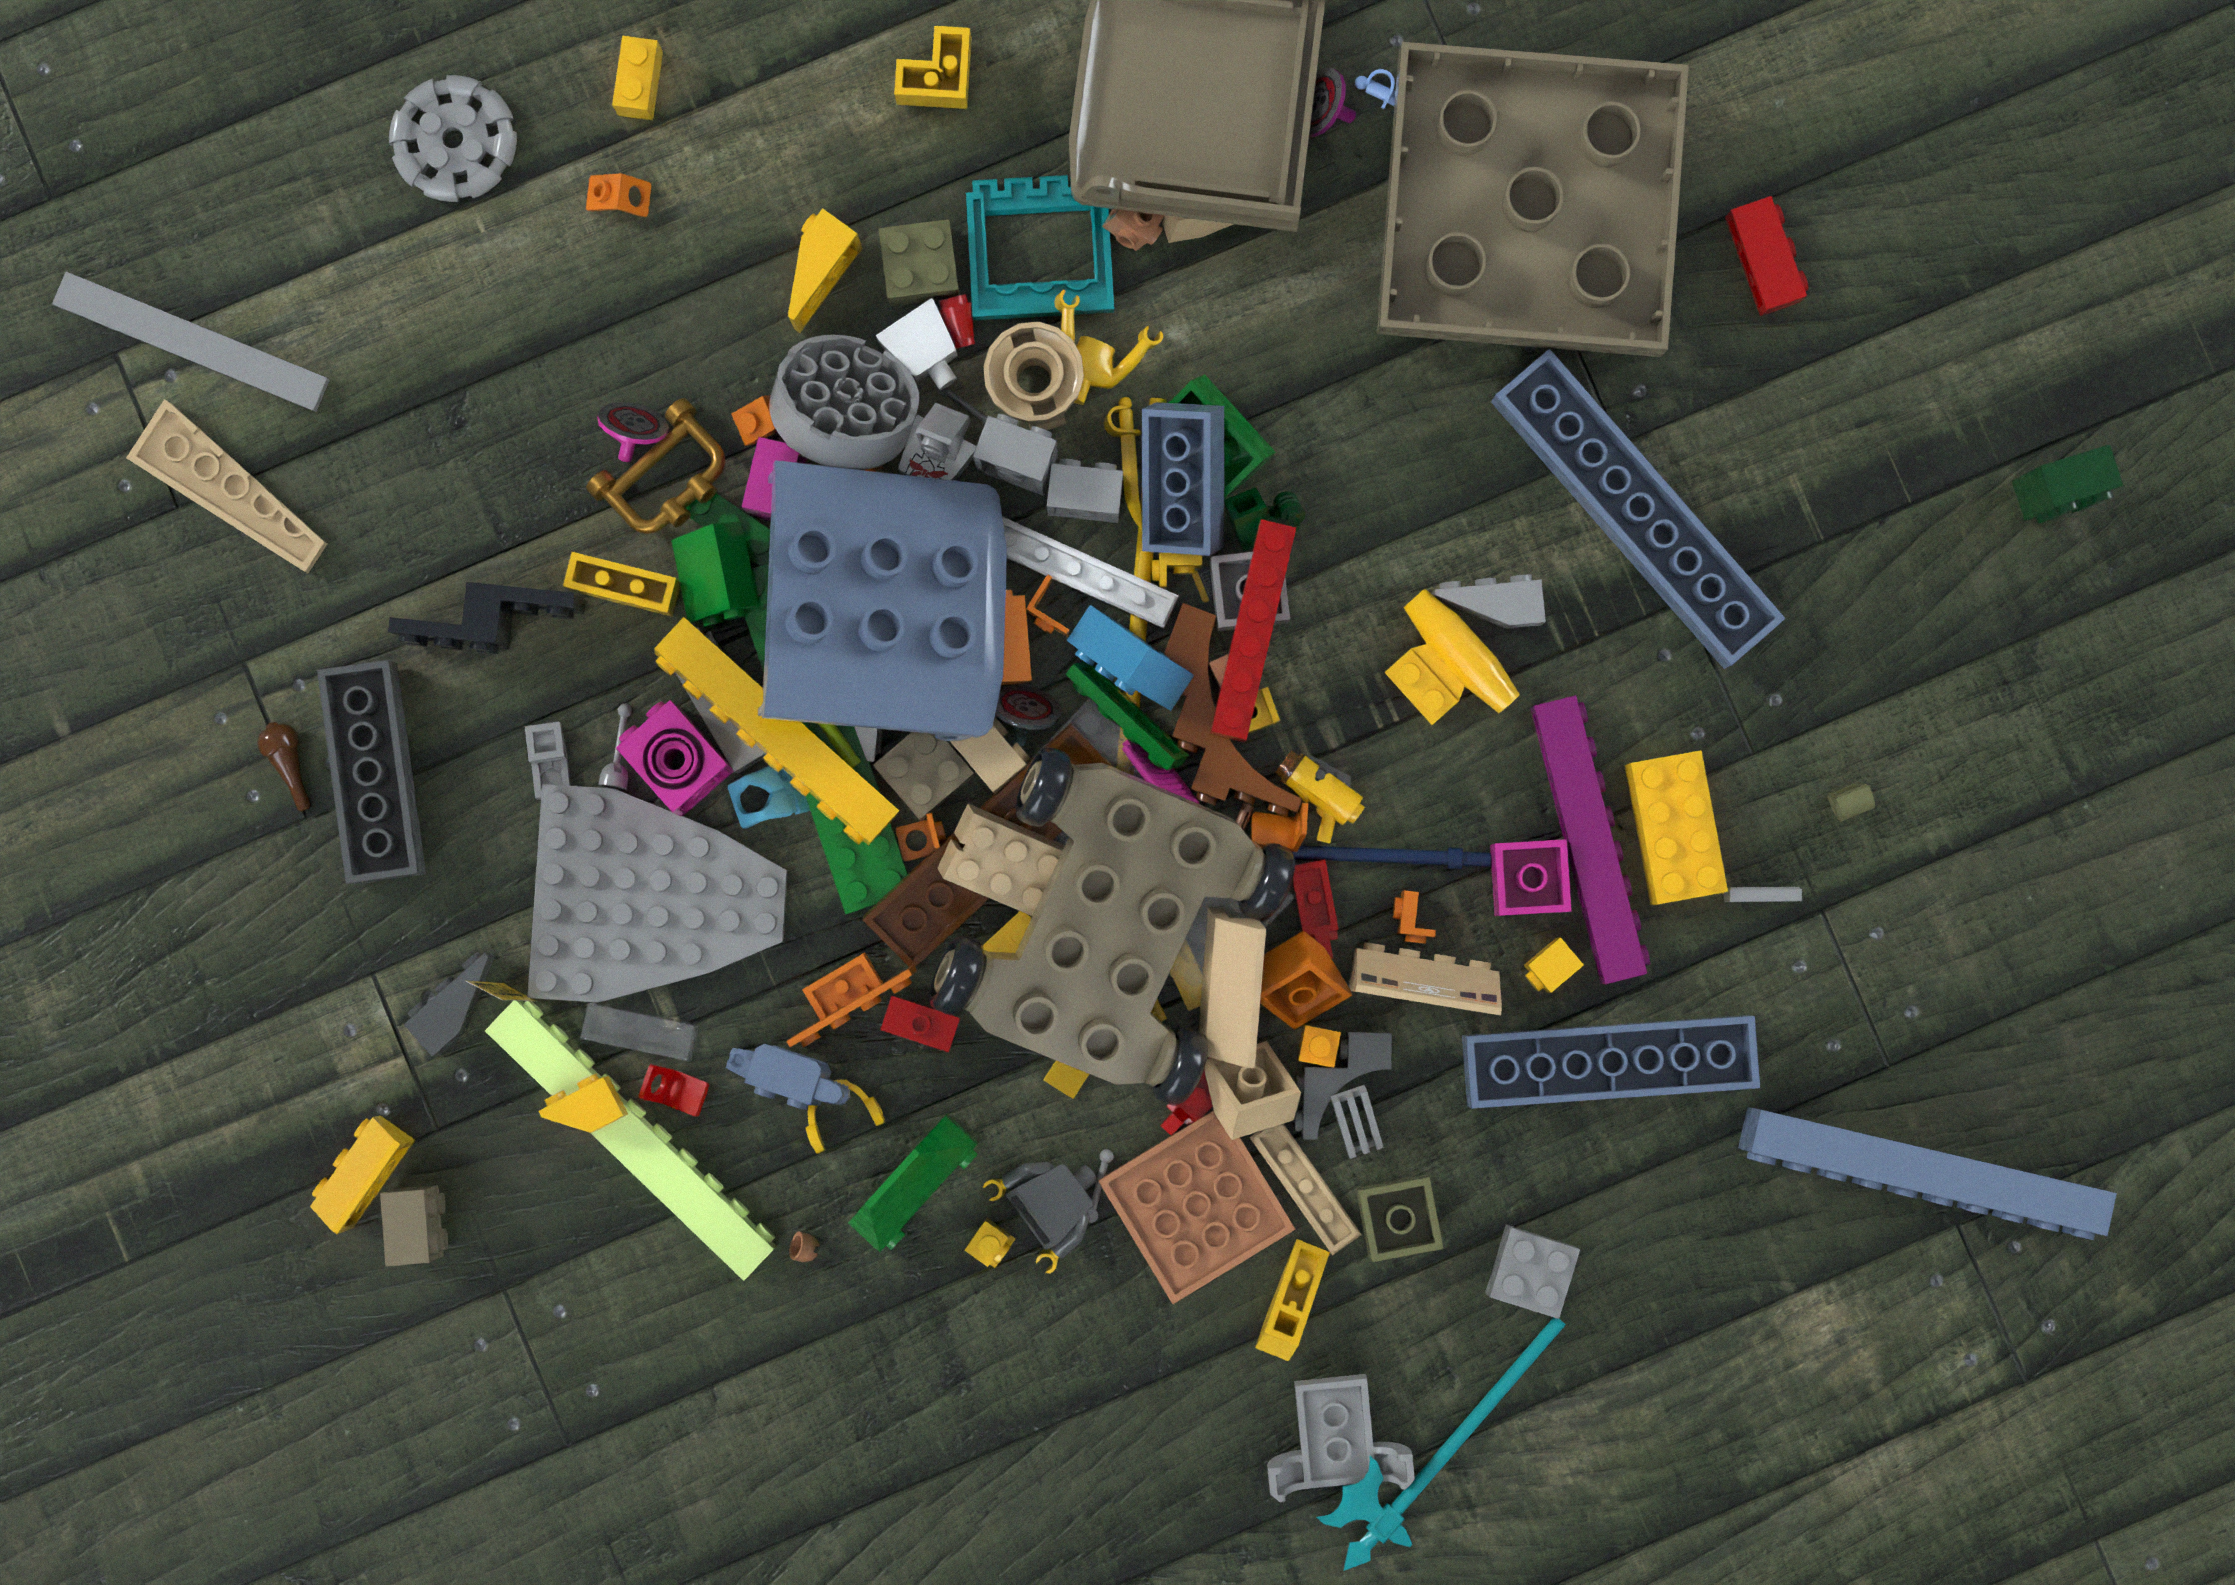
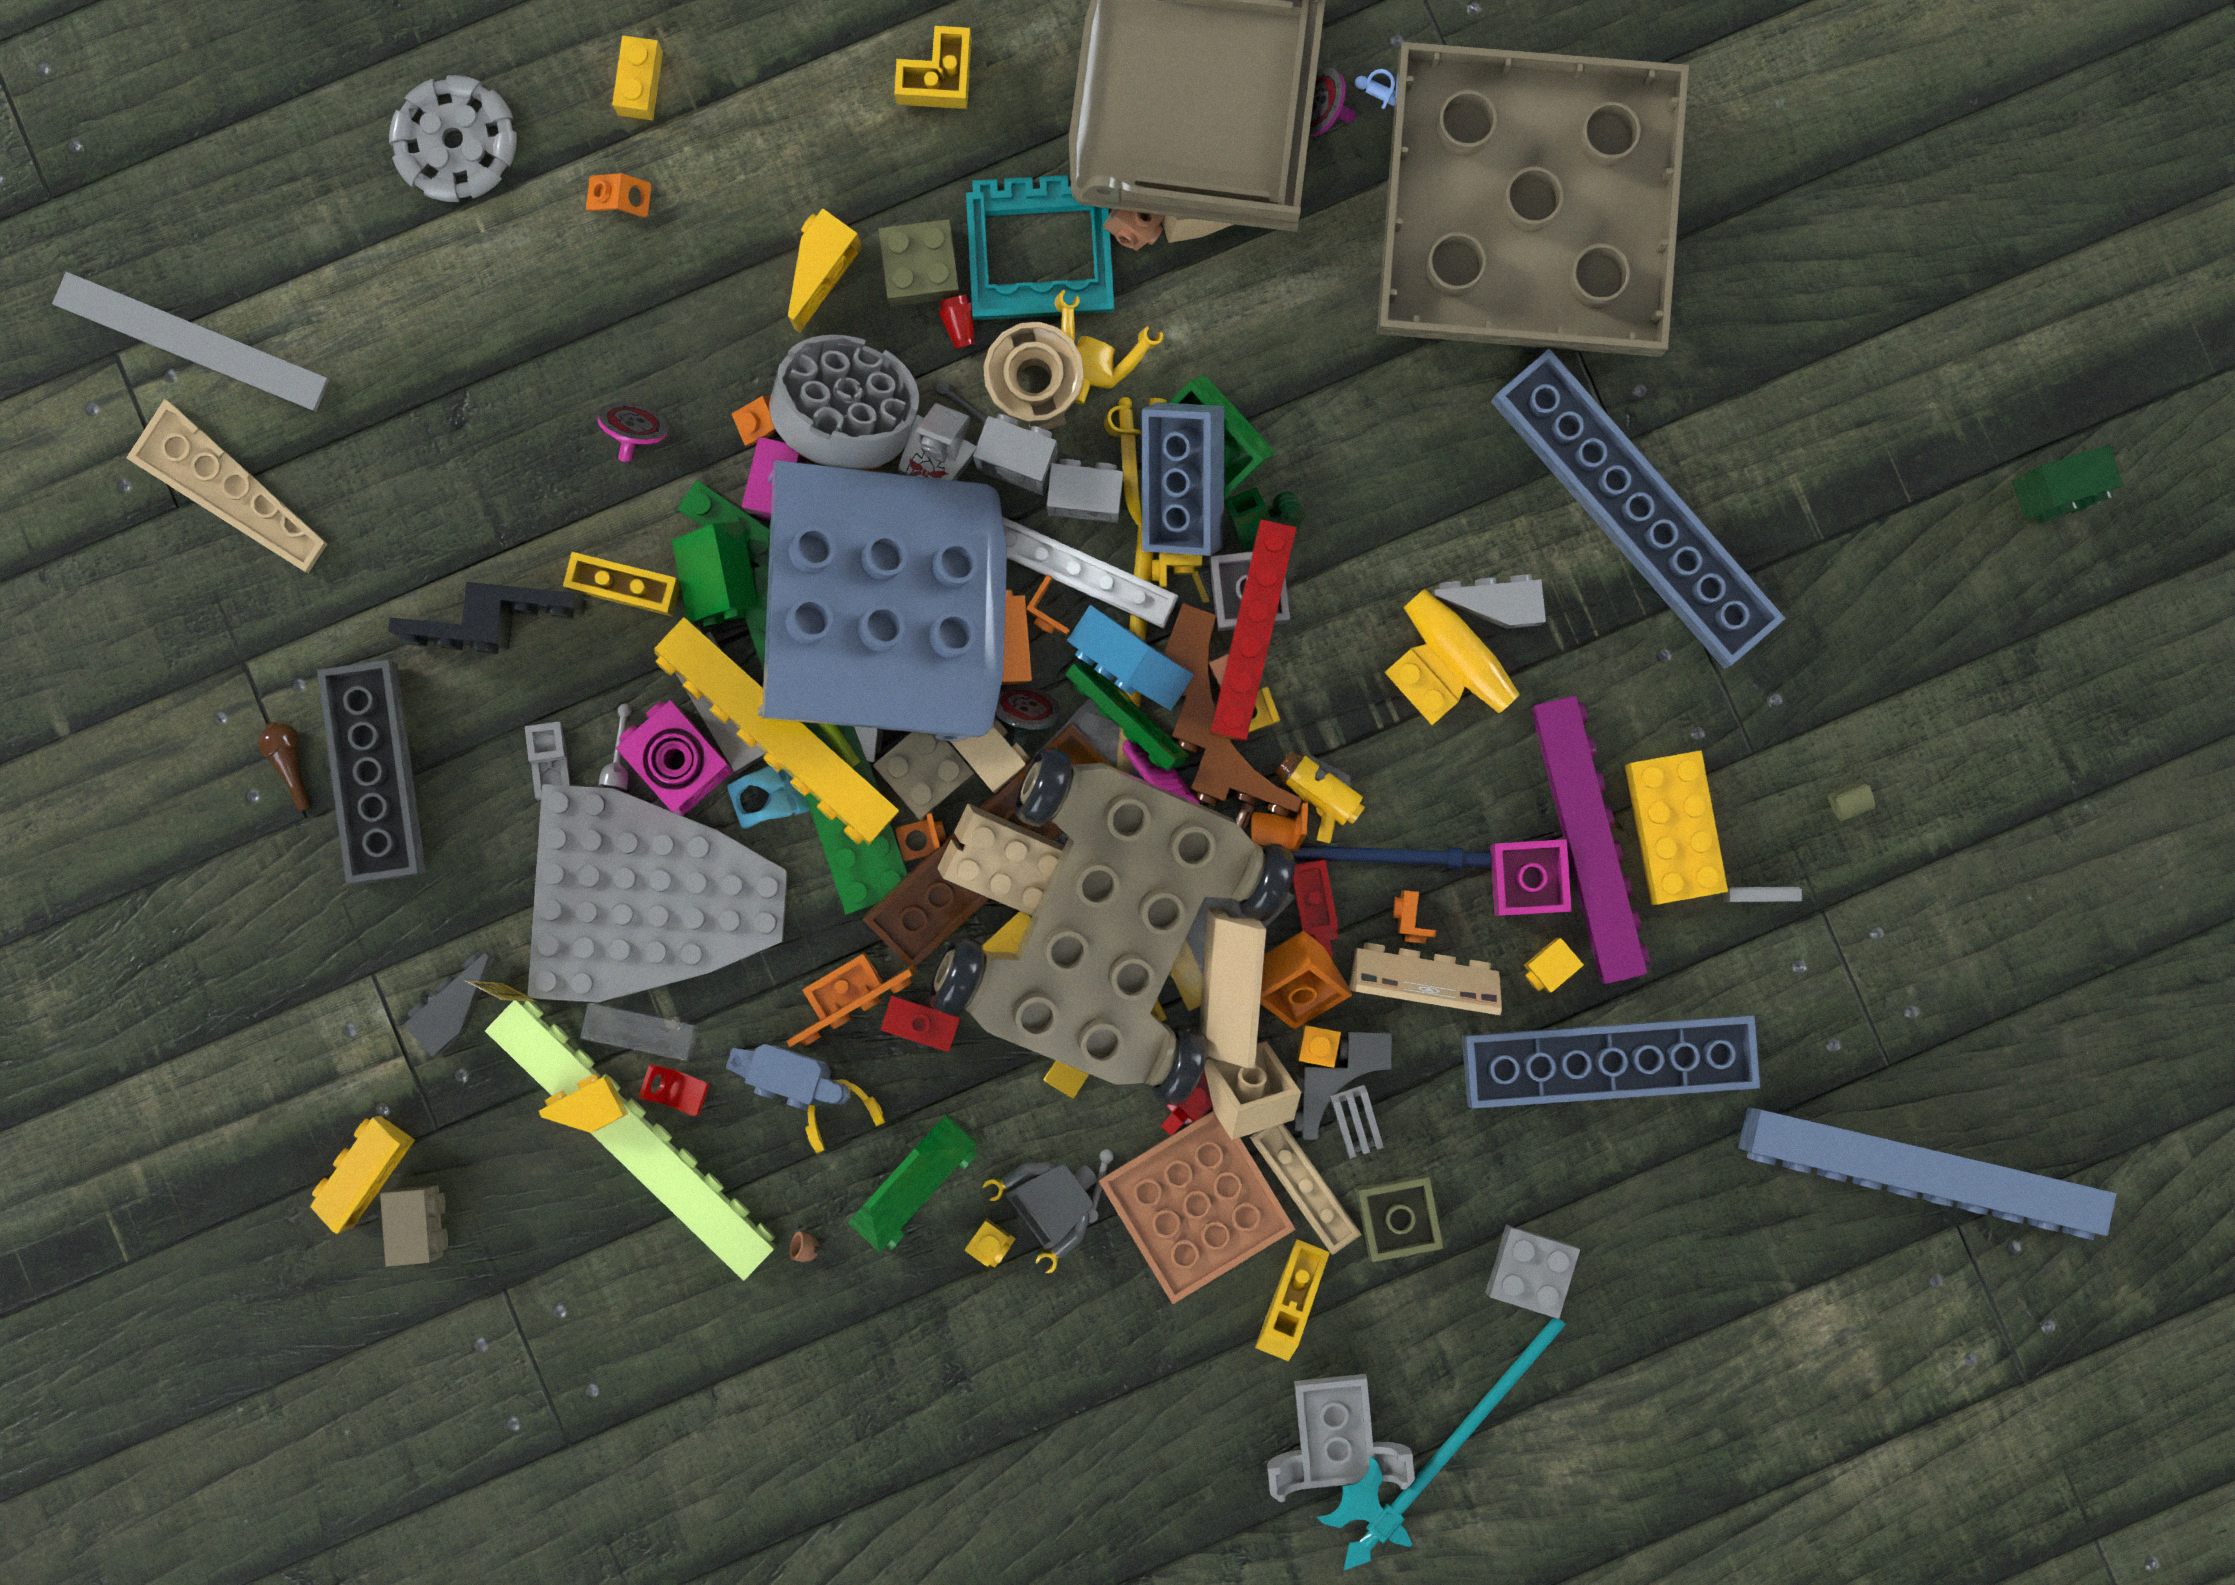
pearl gold bar [586,398,726,534] -> none
white torso [876,298,958,390] -> none
red brick [1725,196,1809,316] -> none

